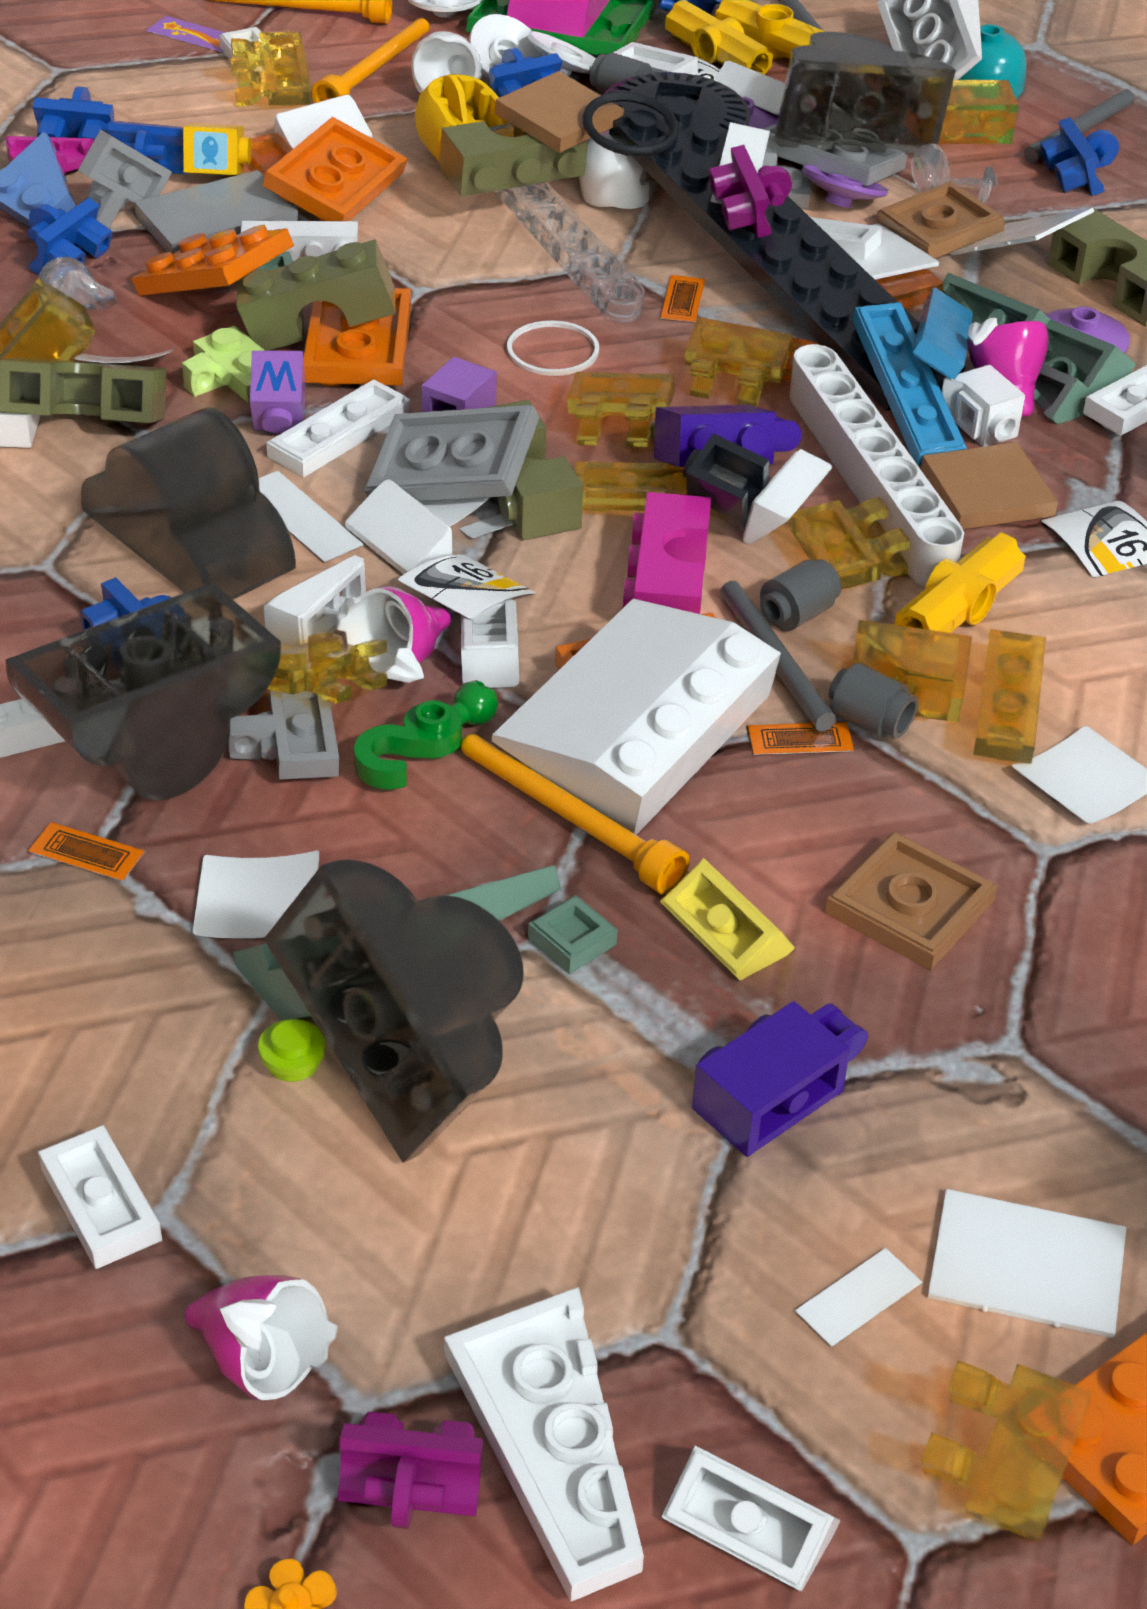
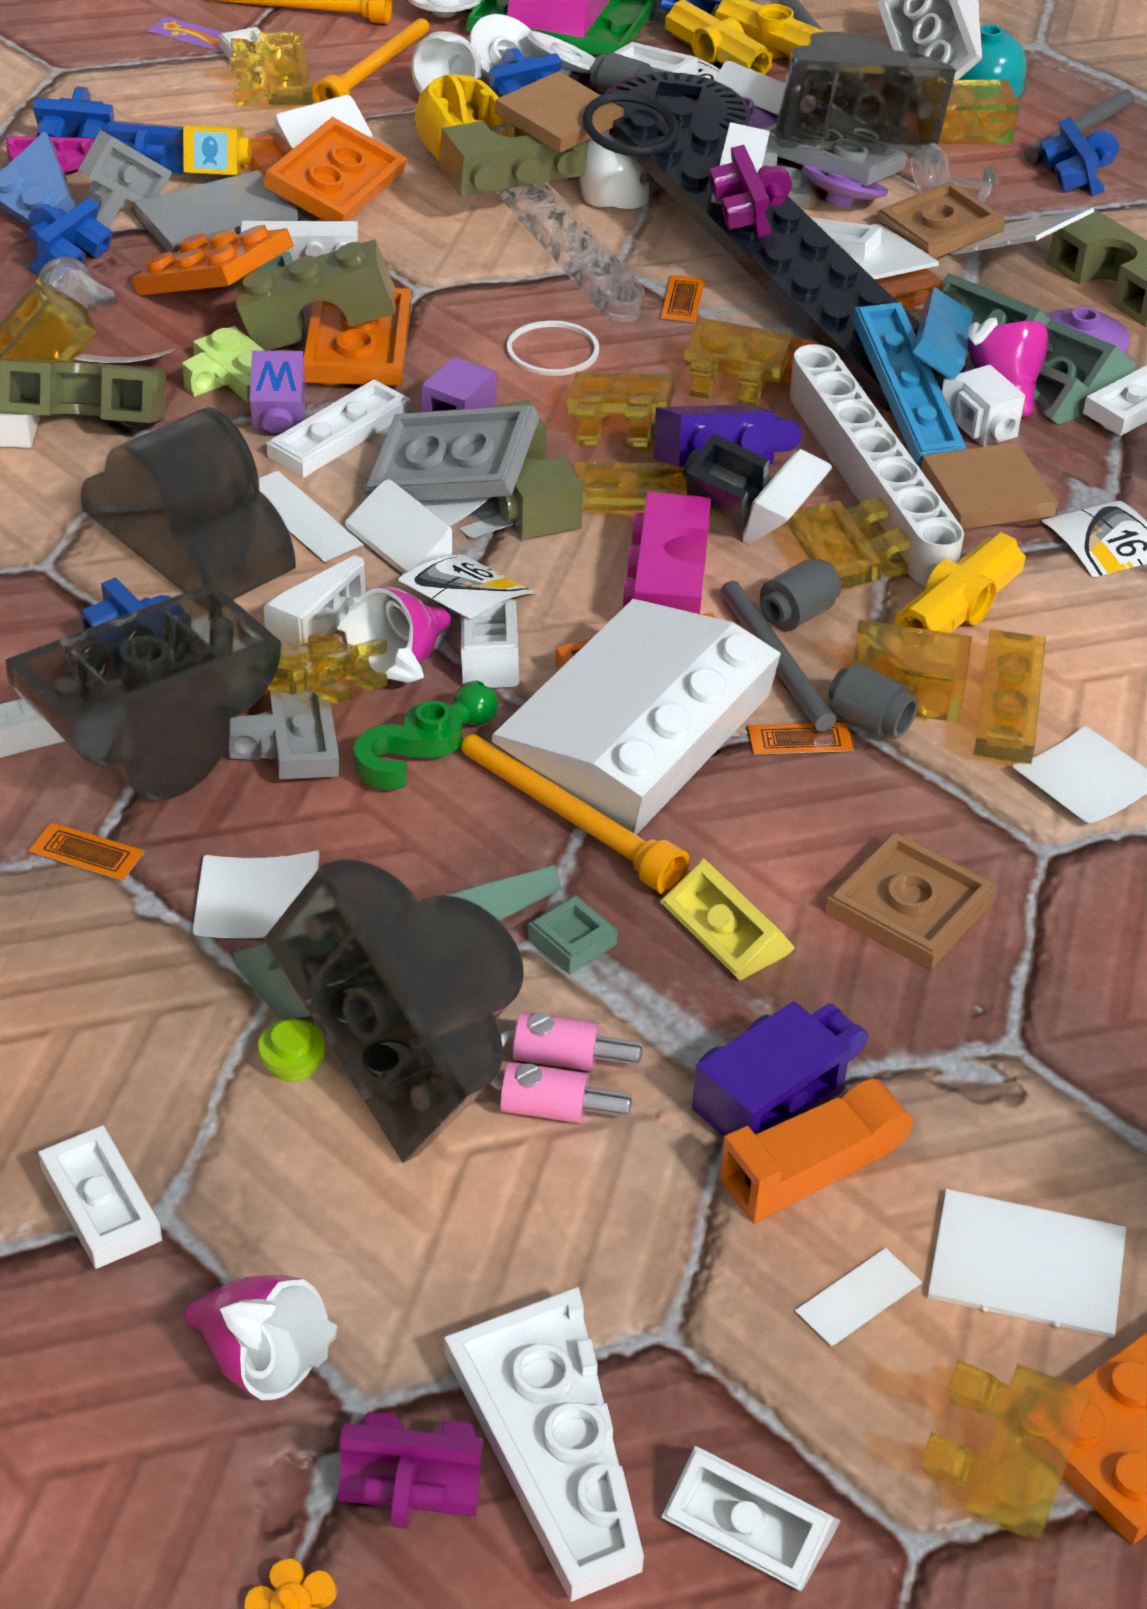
none -> bright pink piece [477,1011,643,1124]
none -> orange leg [719,1079,913,1224]

